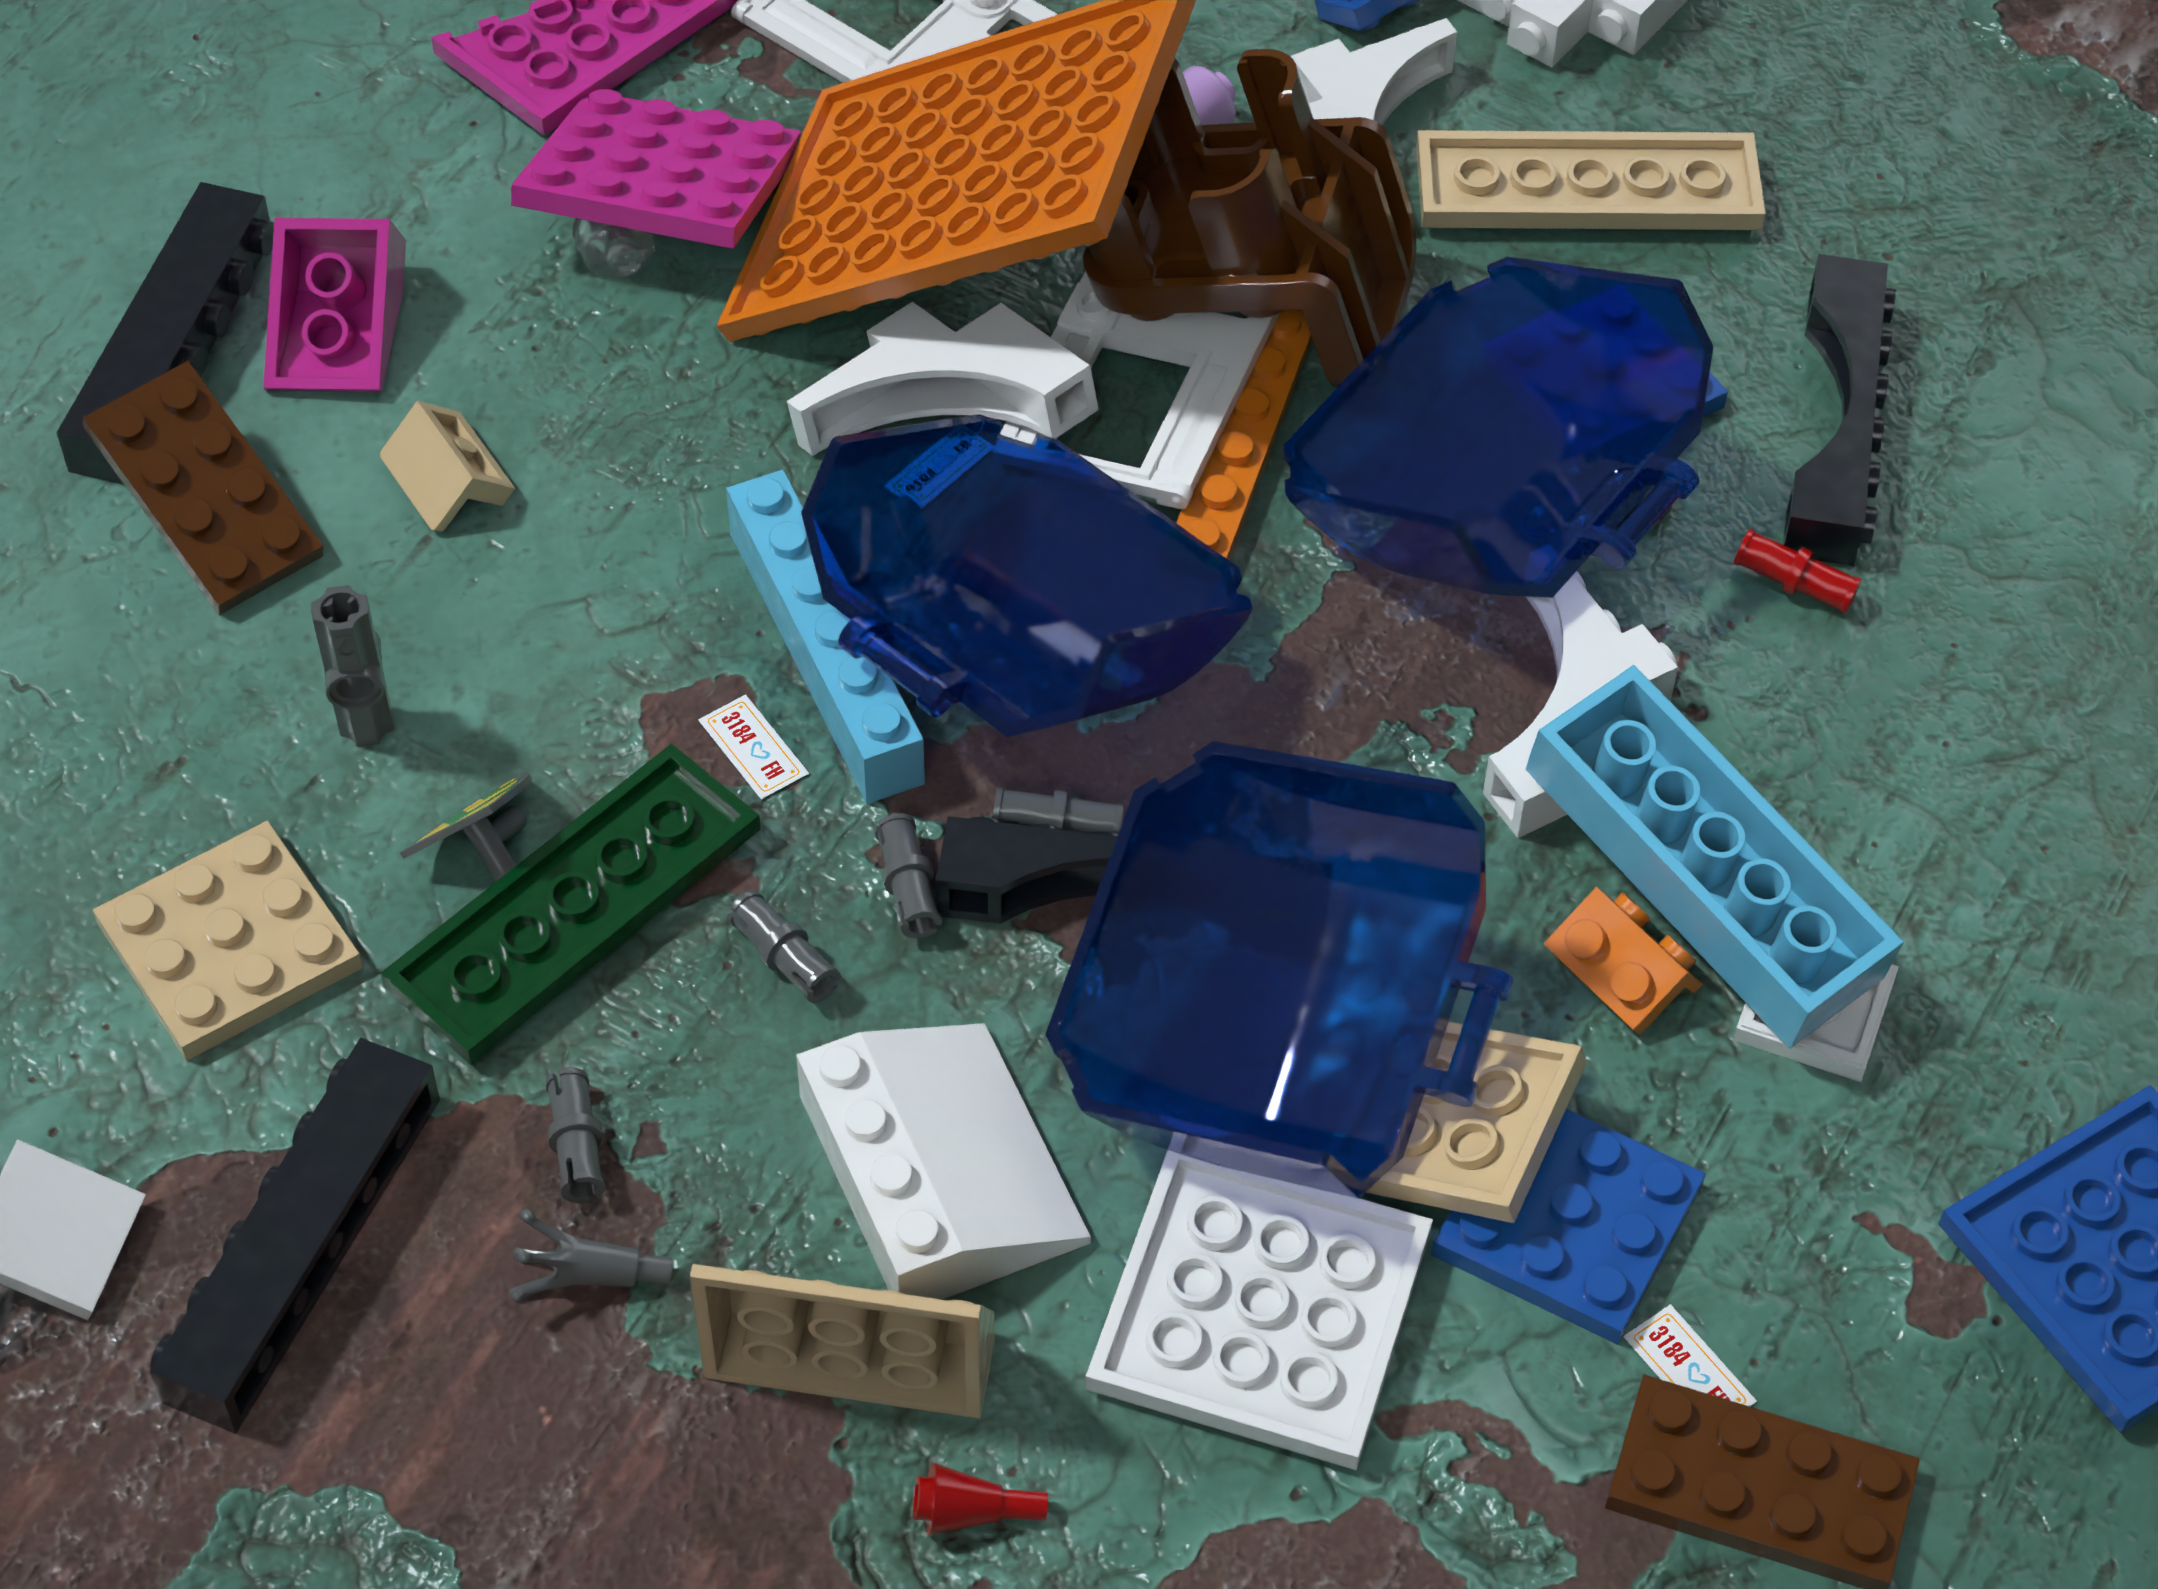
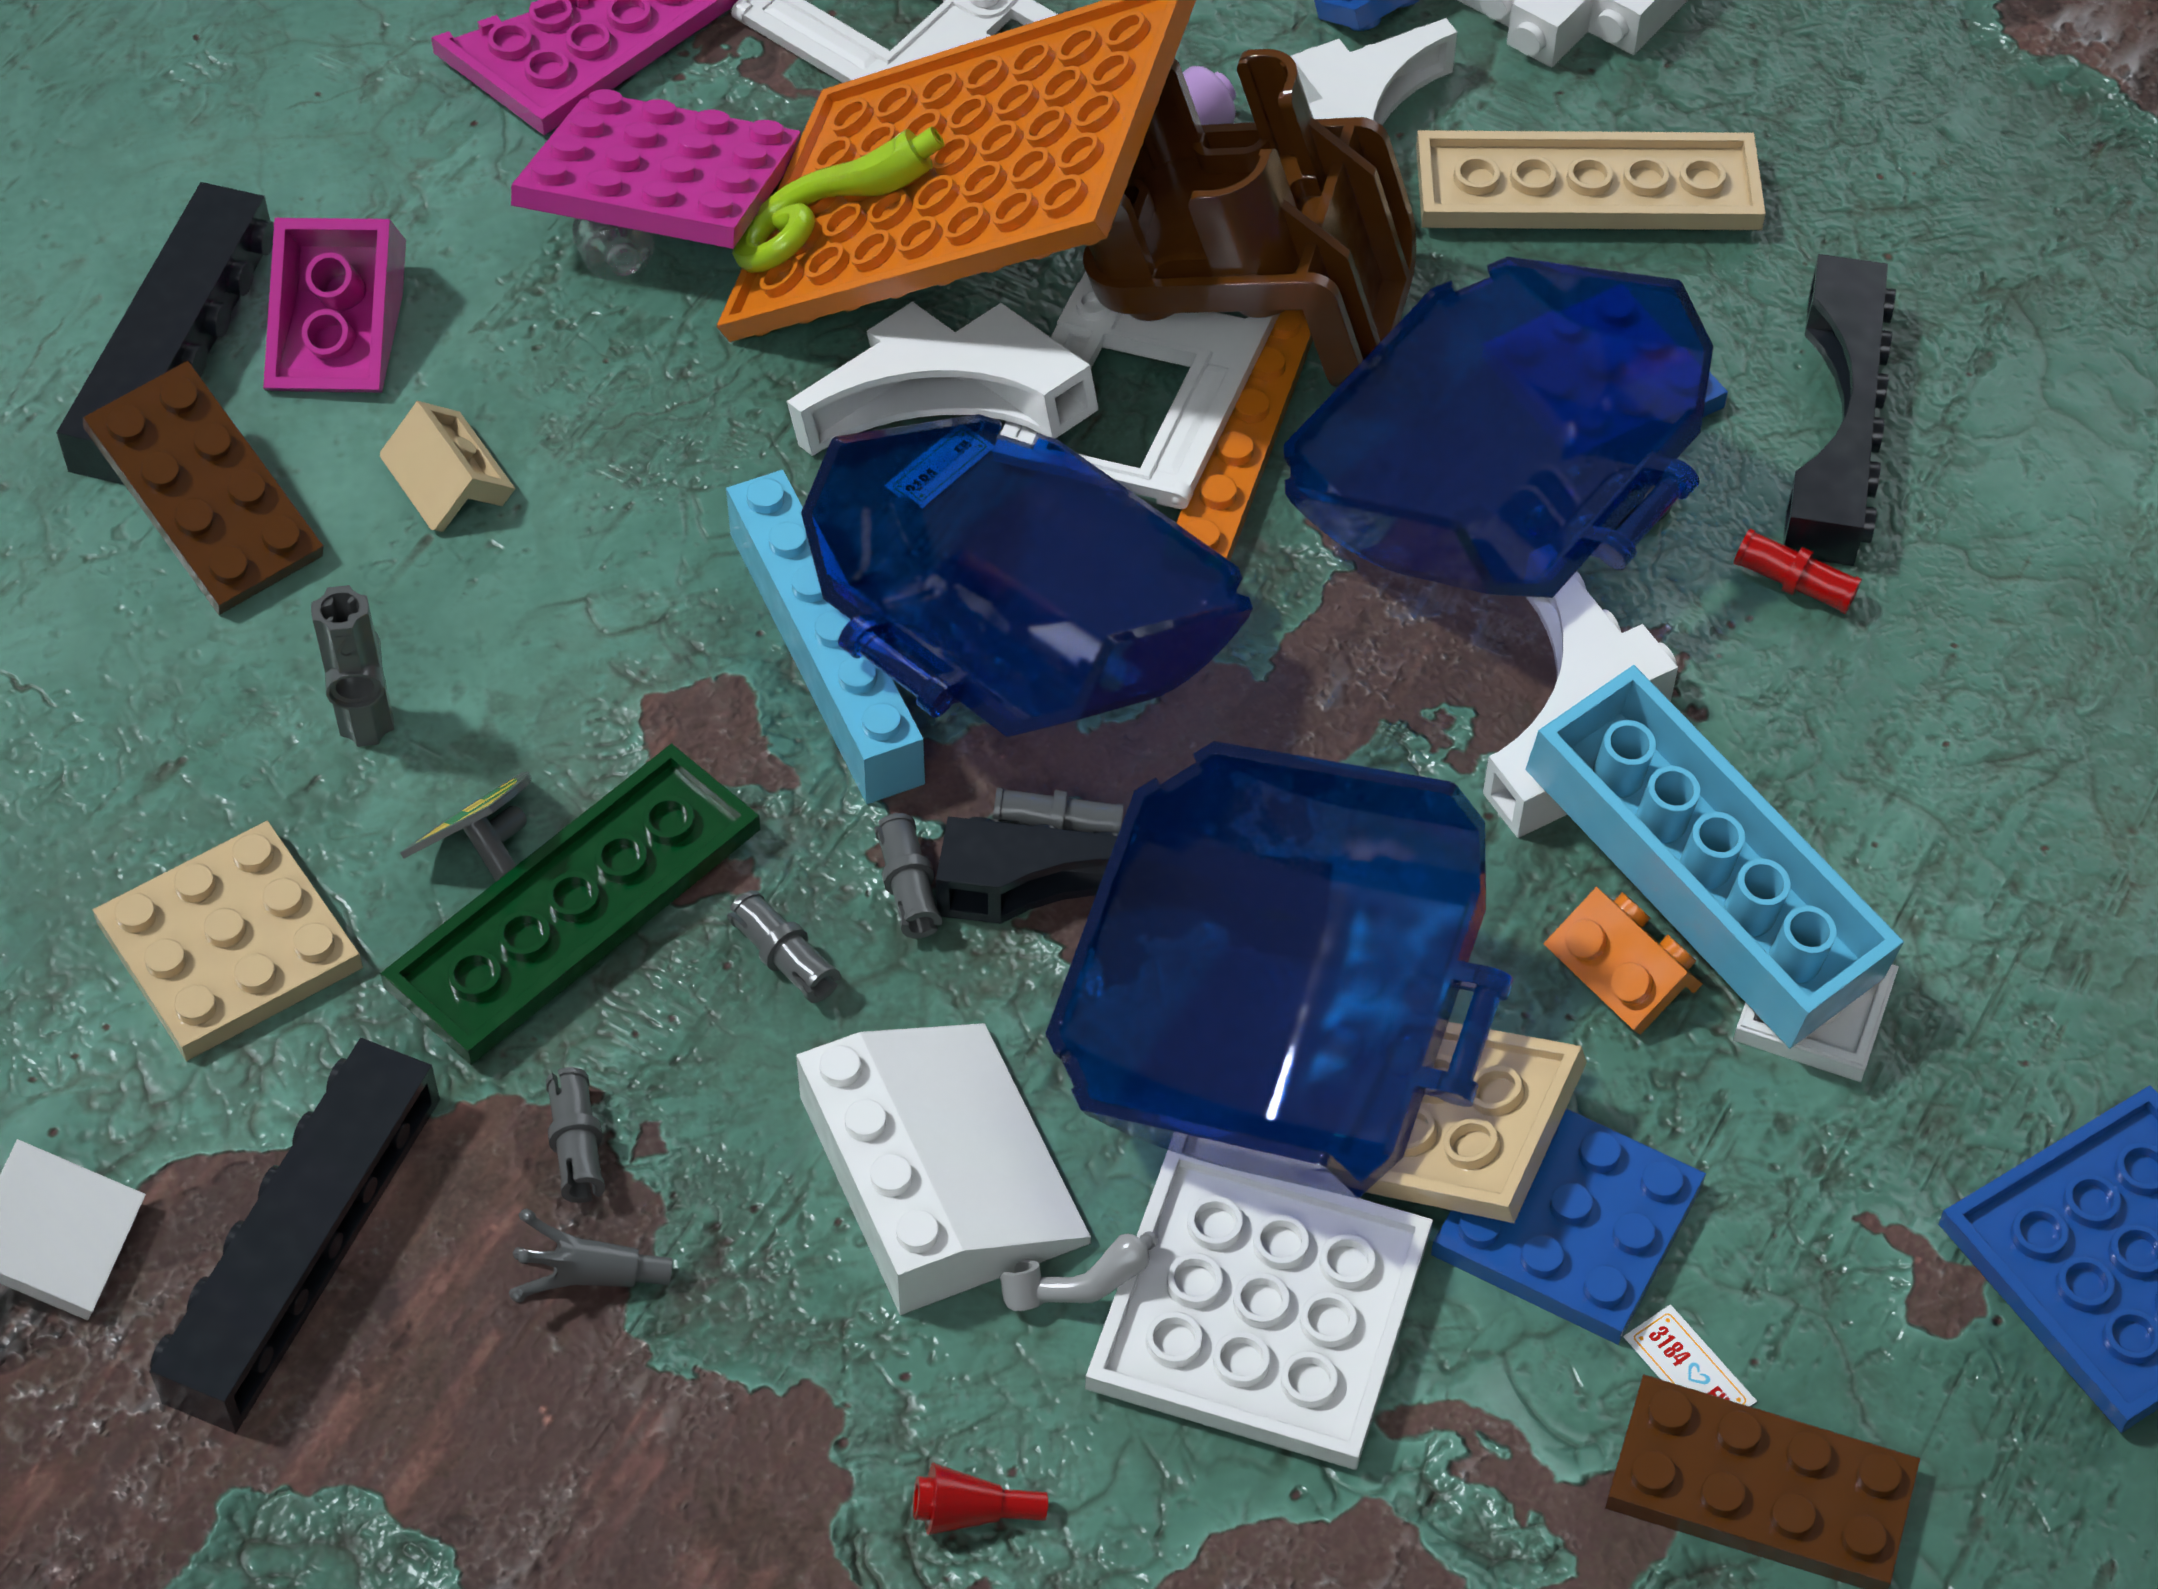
tan slope [690,1264,995,1419] -> none
white sticker [698,695,809,800] -> none
none -> lime plant [732,126,945,273]
none -> light grey piece [1000,1231,1158,1311]

